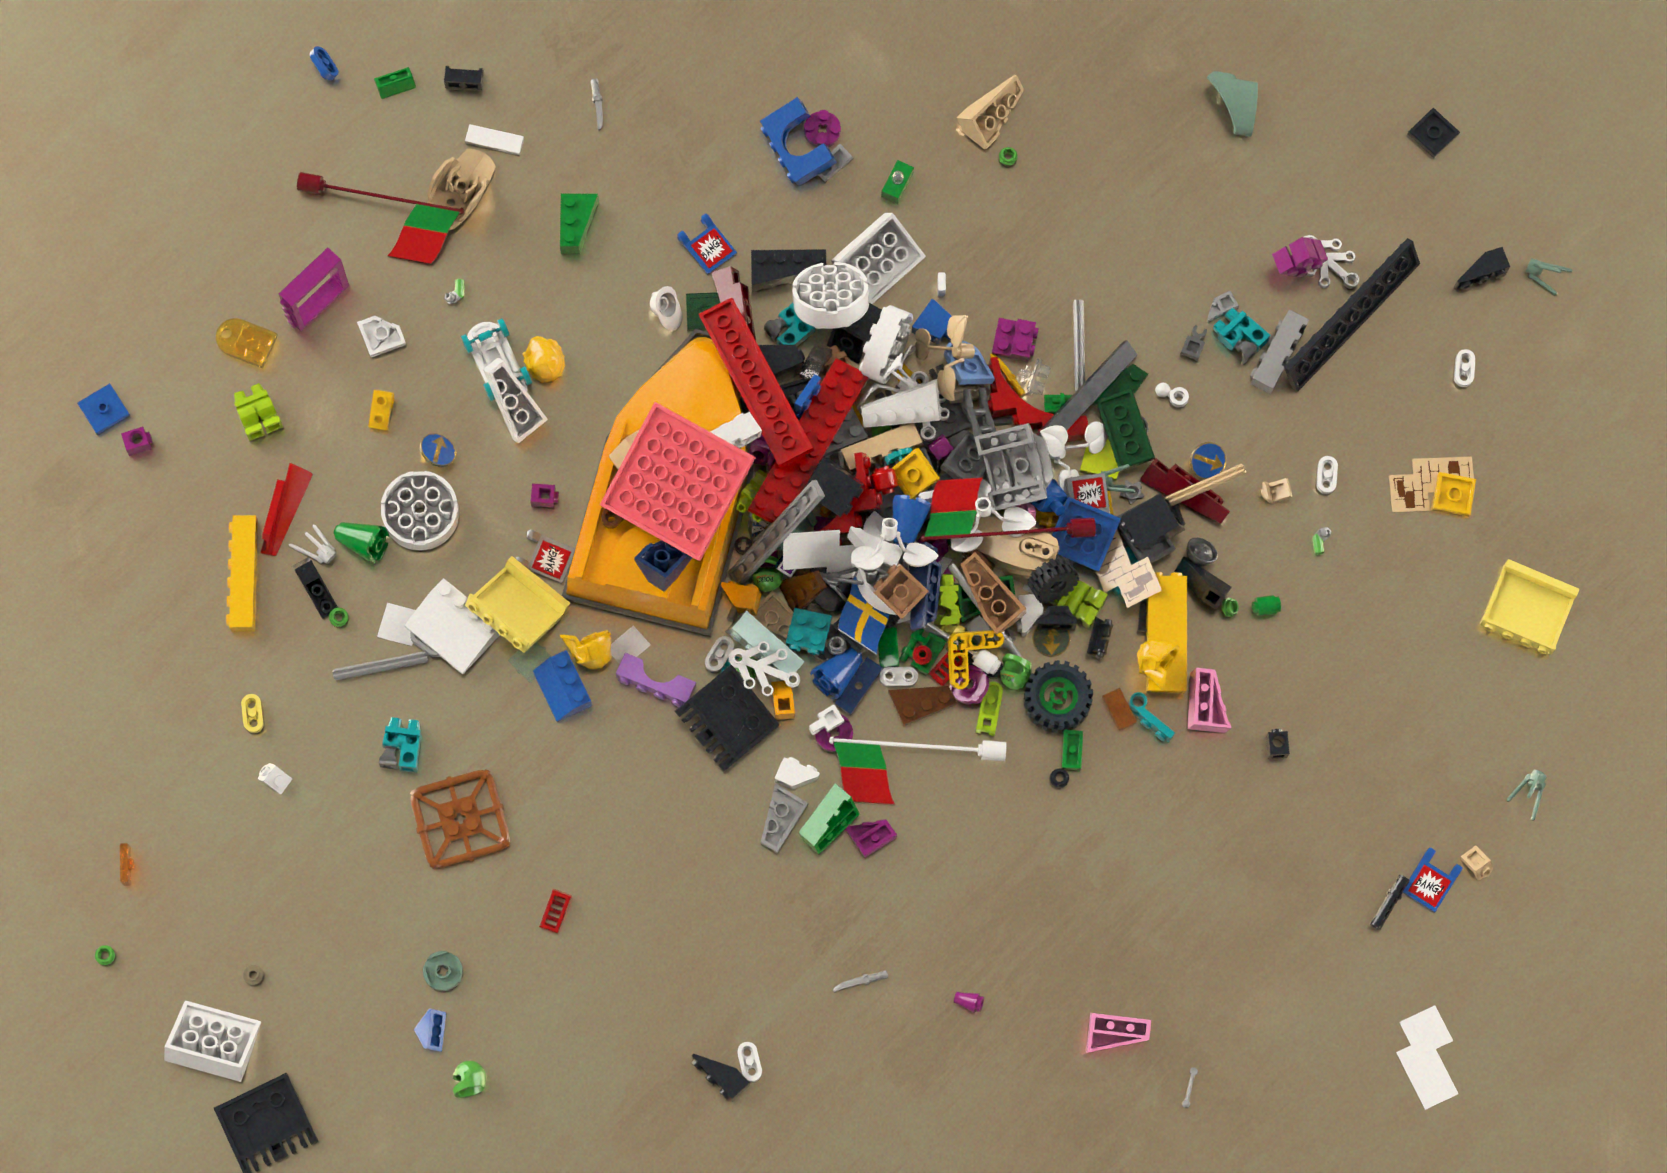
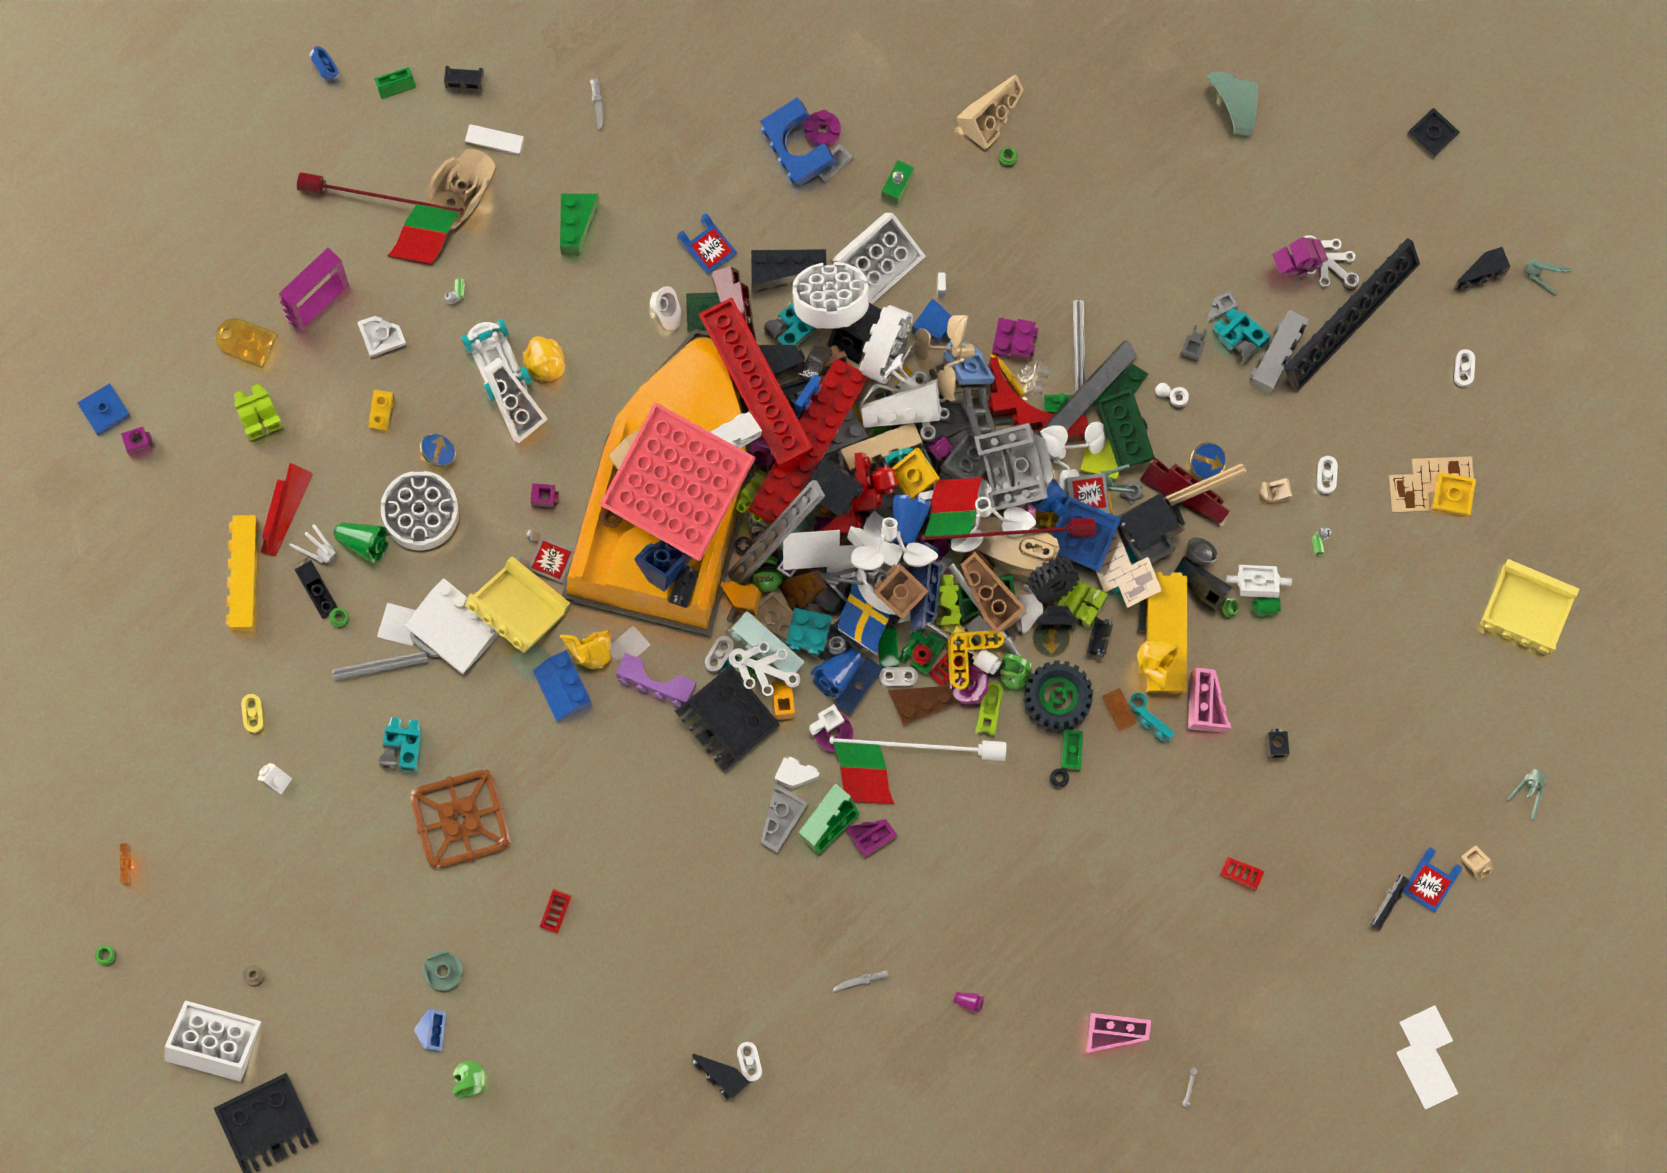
none -> black hinge [668,565,699,608]
none -> red slope [1220,857,1265,891]
none -> white plate [1226,565,1292,598]

